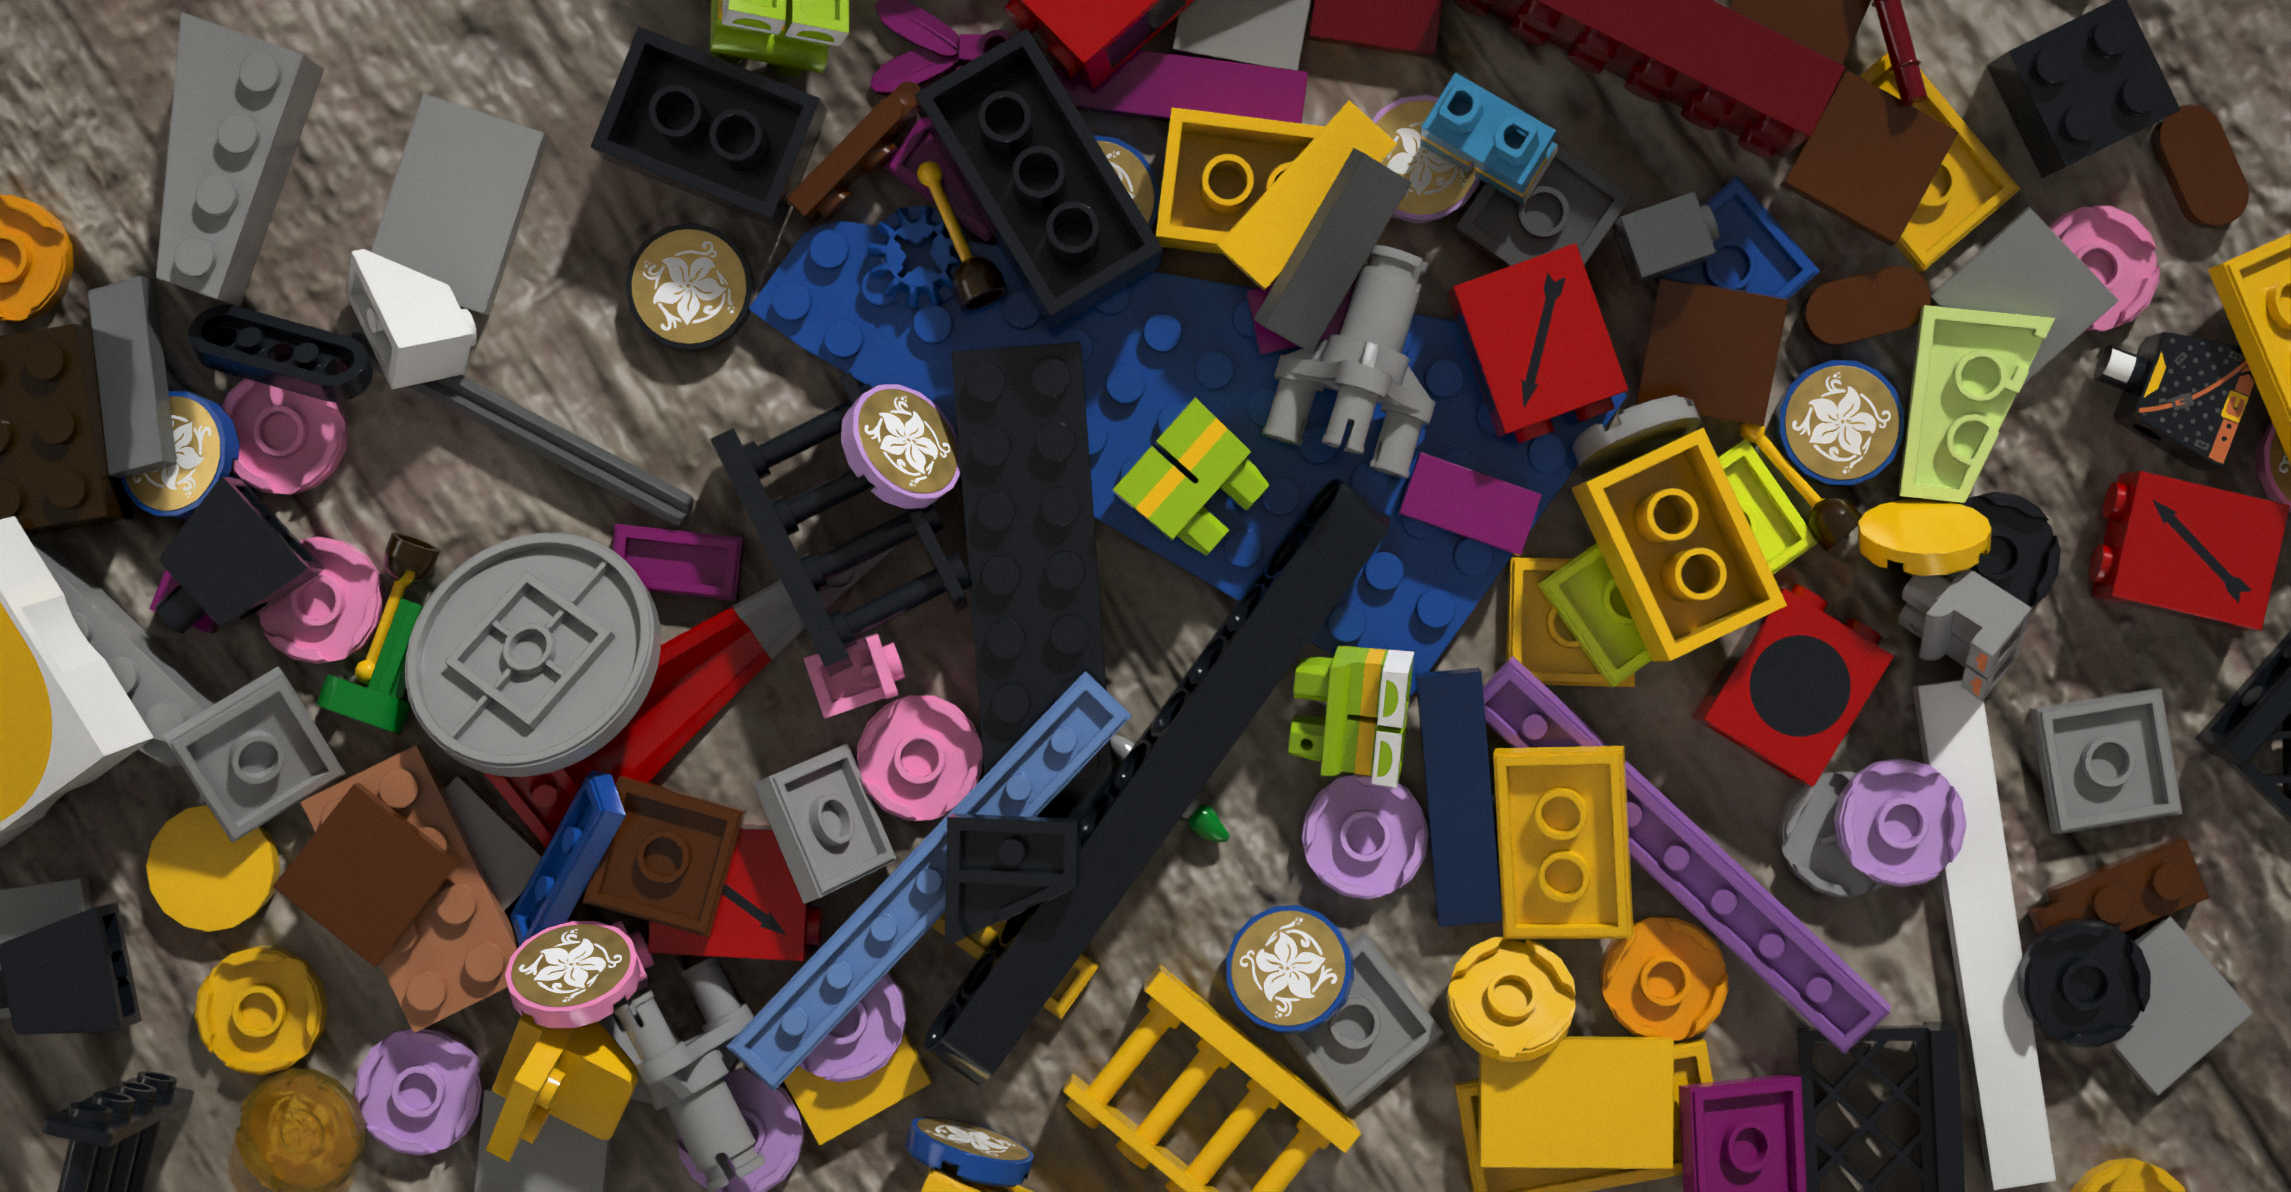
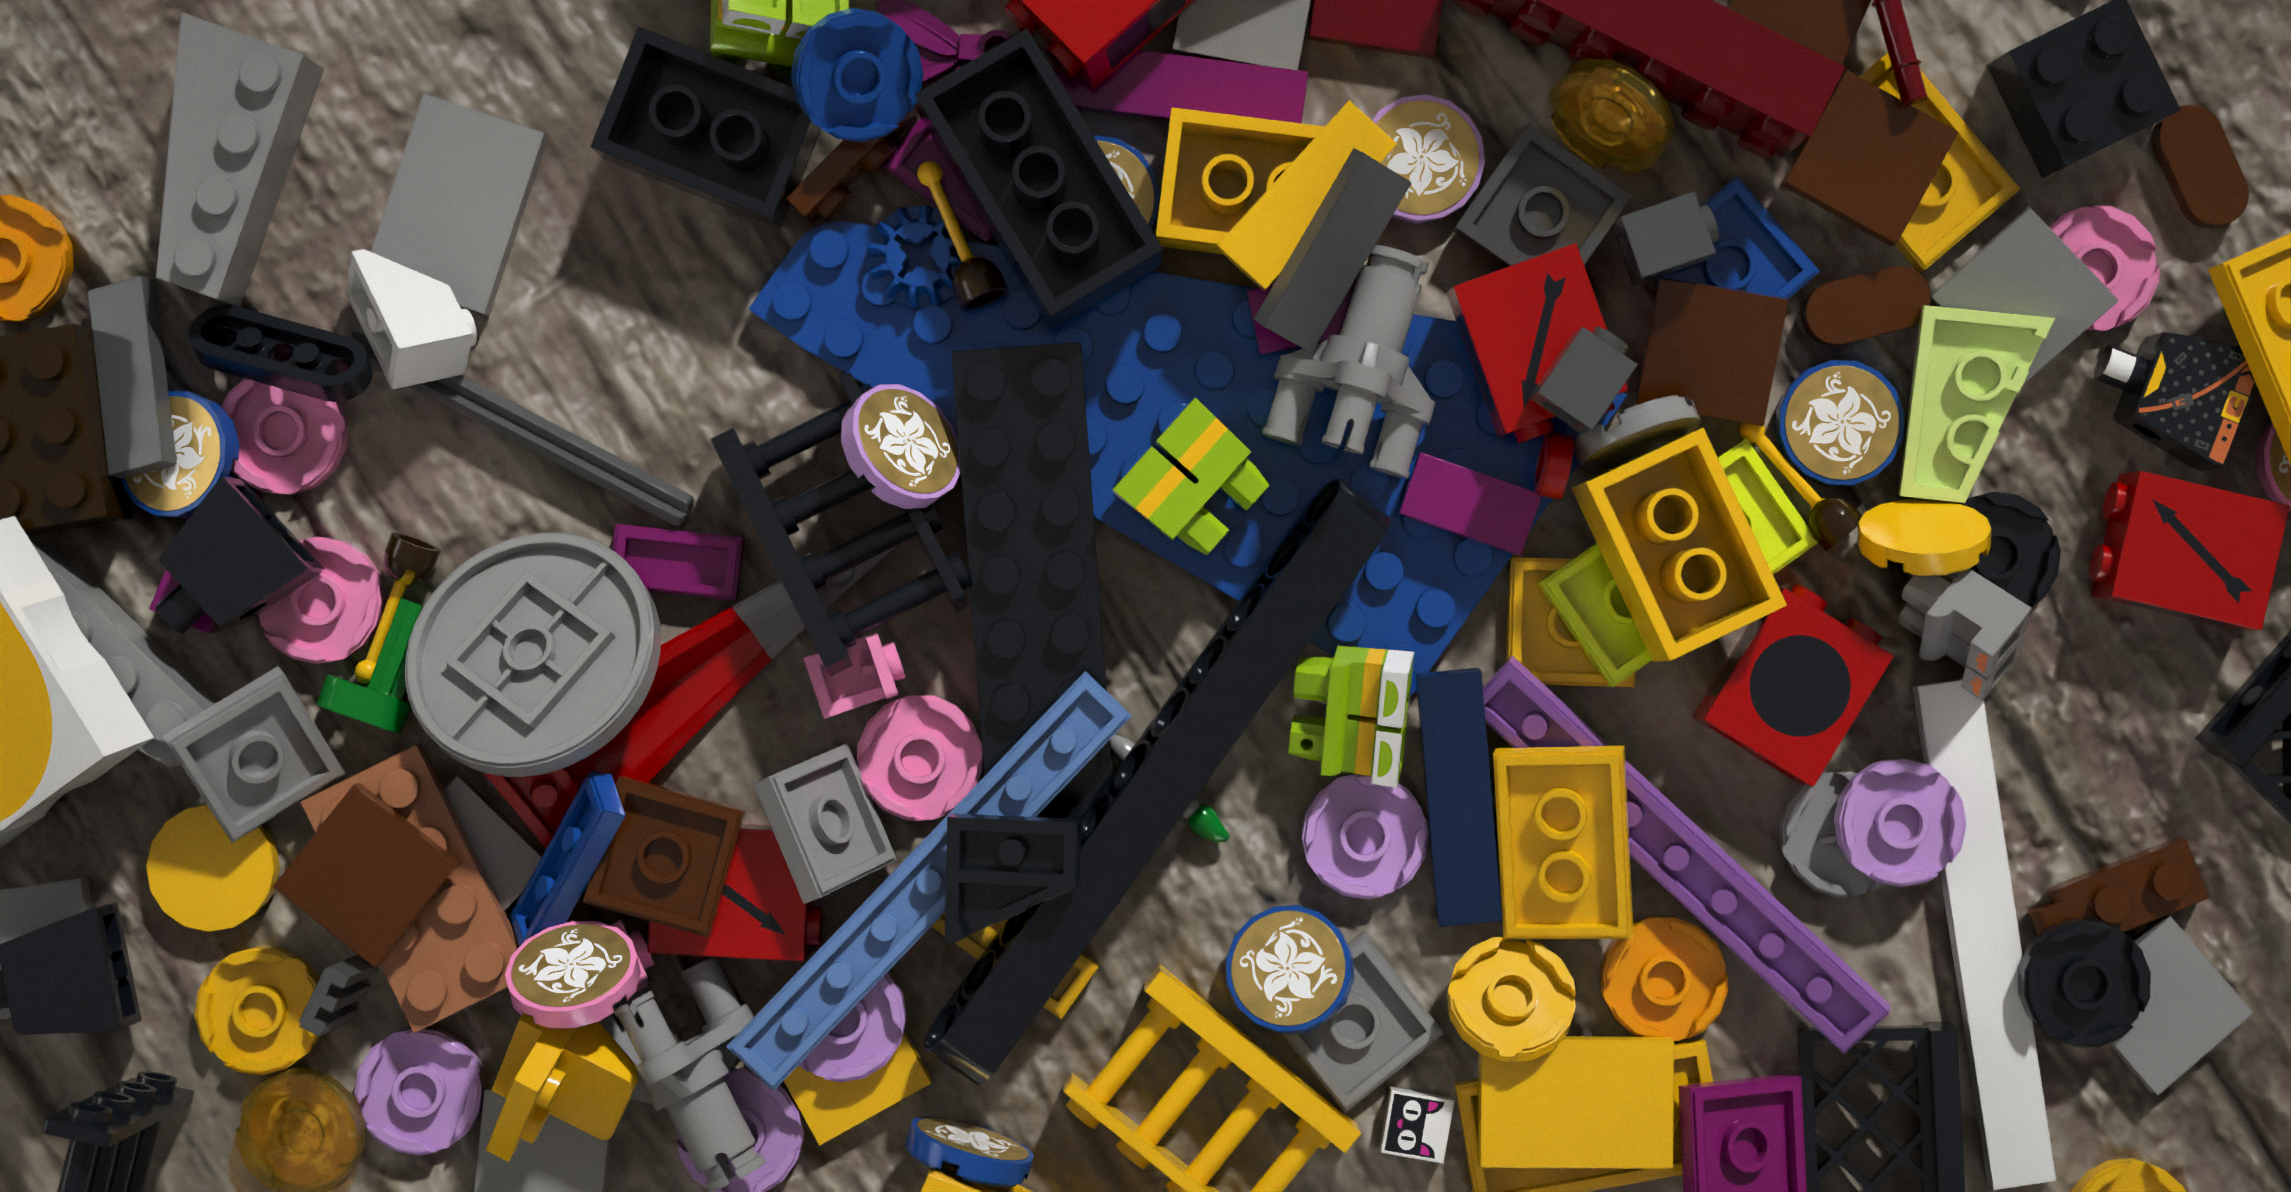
tile [625,223,756,352] -> none
dark azure hips [1420,72,1558,205] -> none
light grey tile [2030,688,2182,834] -> none
none -> dark grey tile [299,954,379,1037]
none -> blue tile [791,8,924,142]
none -> tile [1379,1087,1454,1164]
none -> dark grey brick [1529,326,1638,434]
none -> red tile [1534,432,1574,500]
none -> clear yellow tile [1549,58,1674,174]

